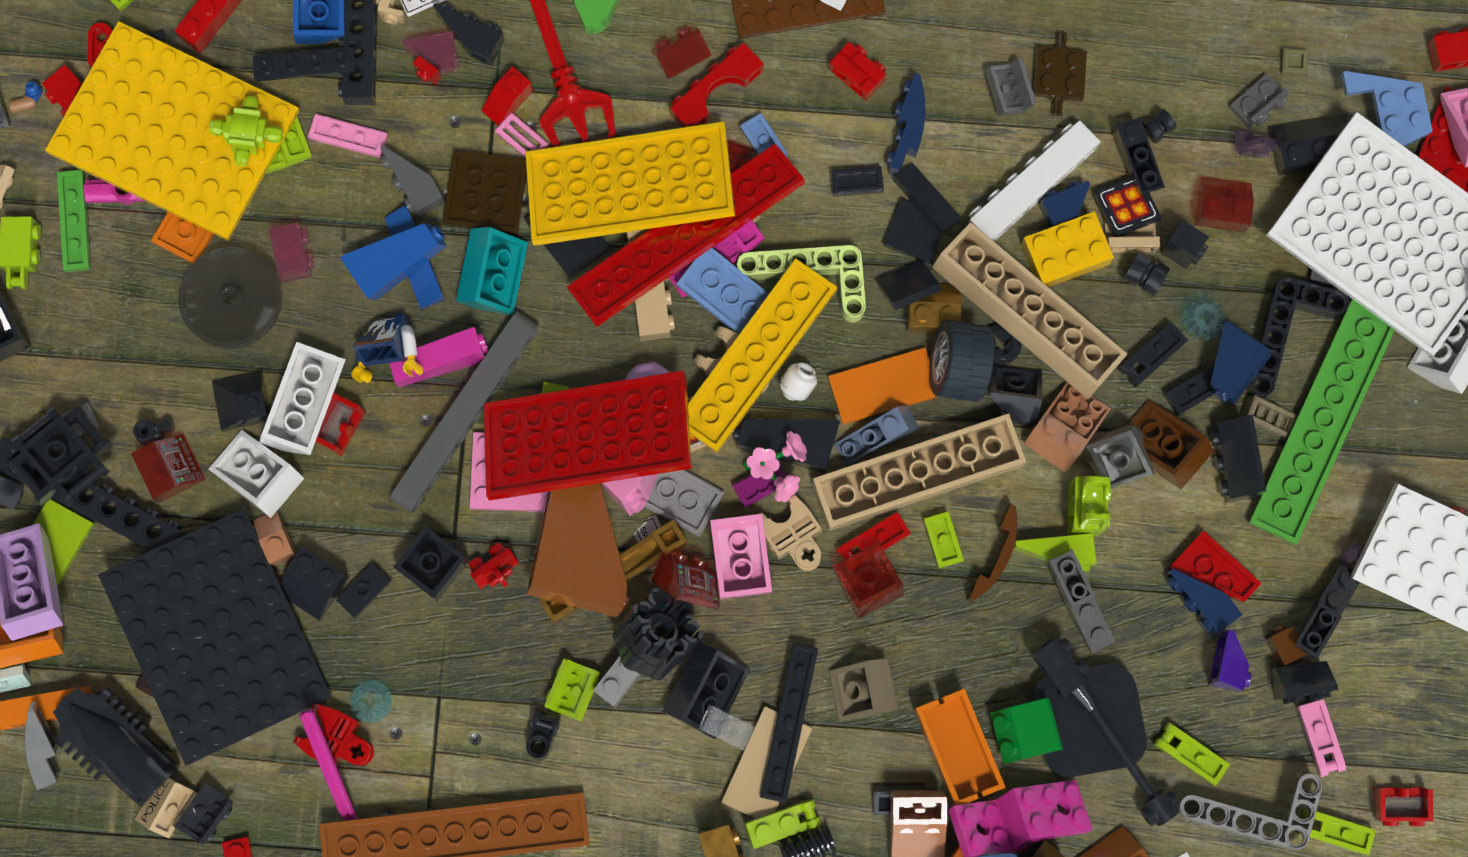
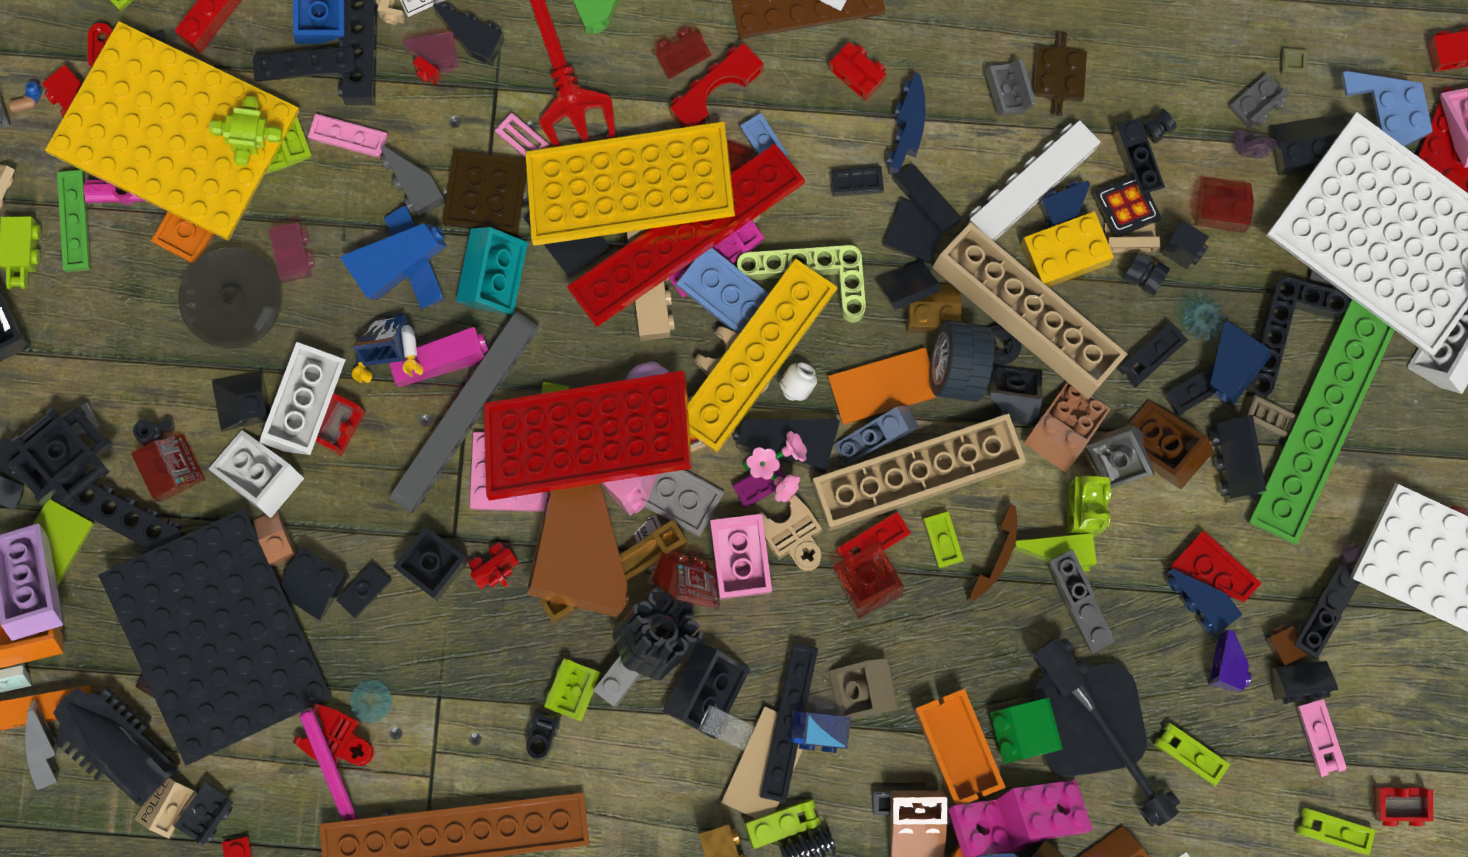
red slope [481,66,533,126] -> none
light grey beam [1179,774,1322,851] -> none
none -> clear blue brick [789,711,851,753]

